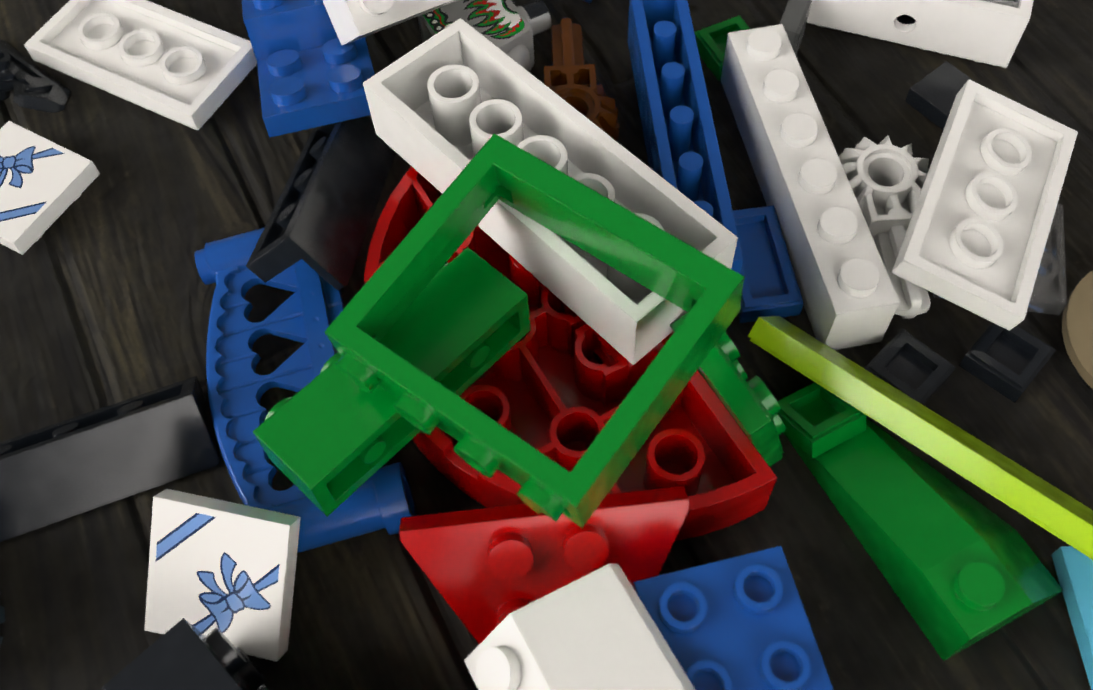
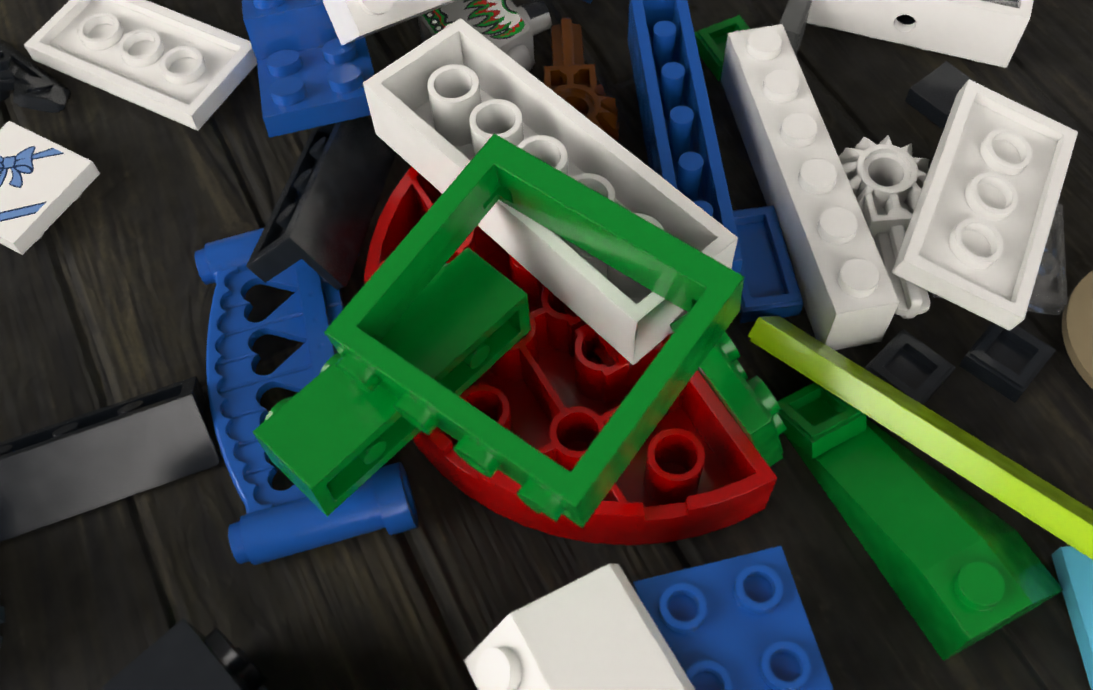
white tile [144,489,301,661] -> none
red wing [399,486,689,644] -> none

